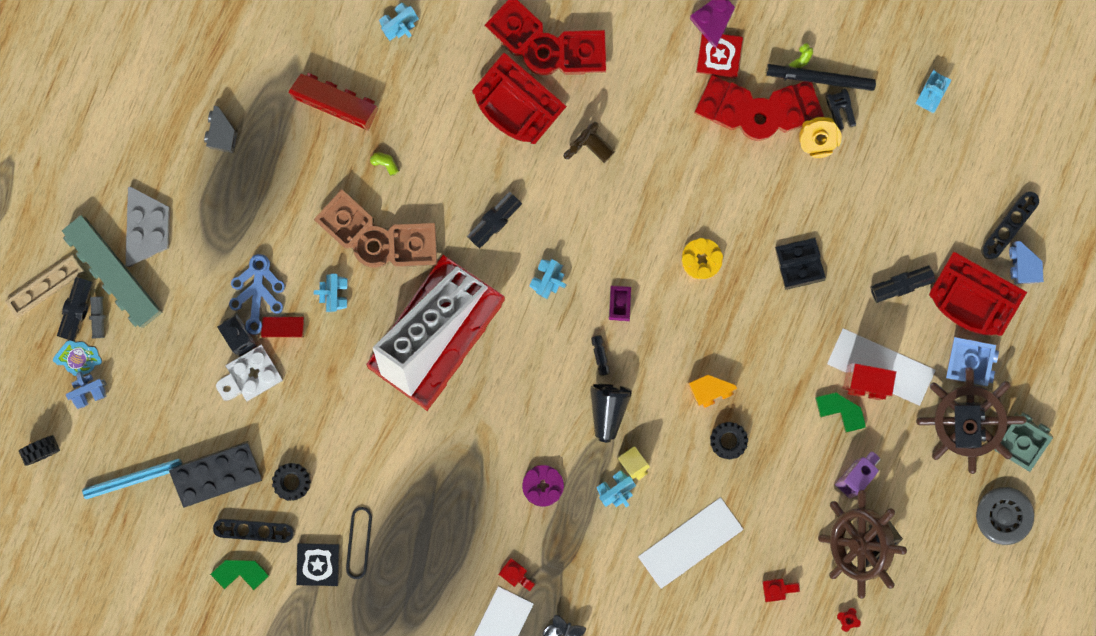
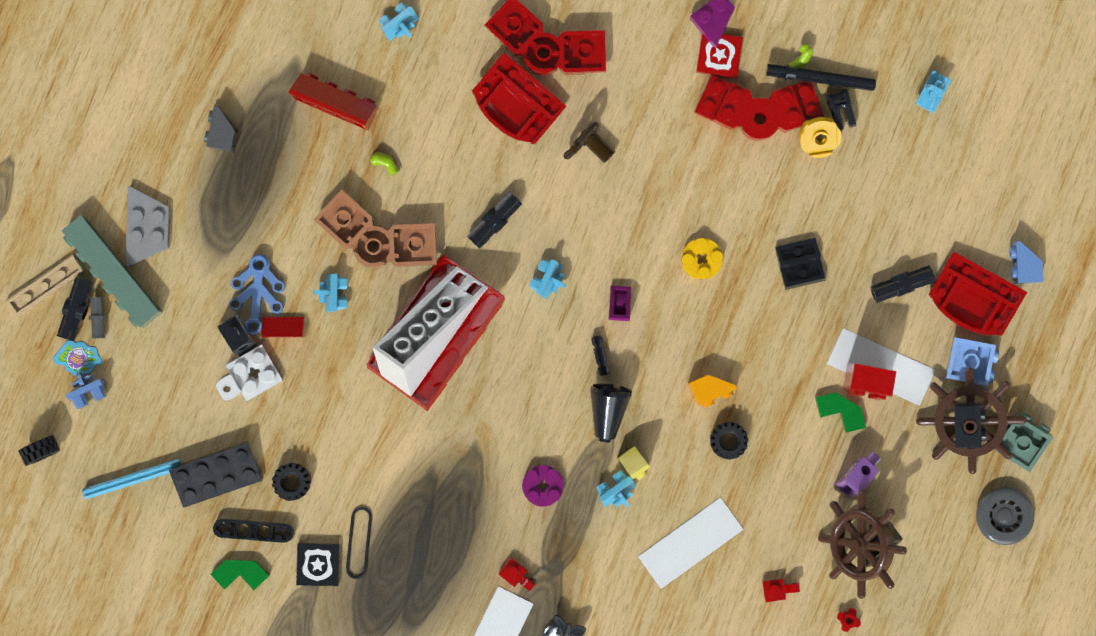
black beam [981,192,1039,259] -> none

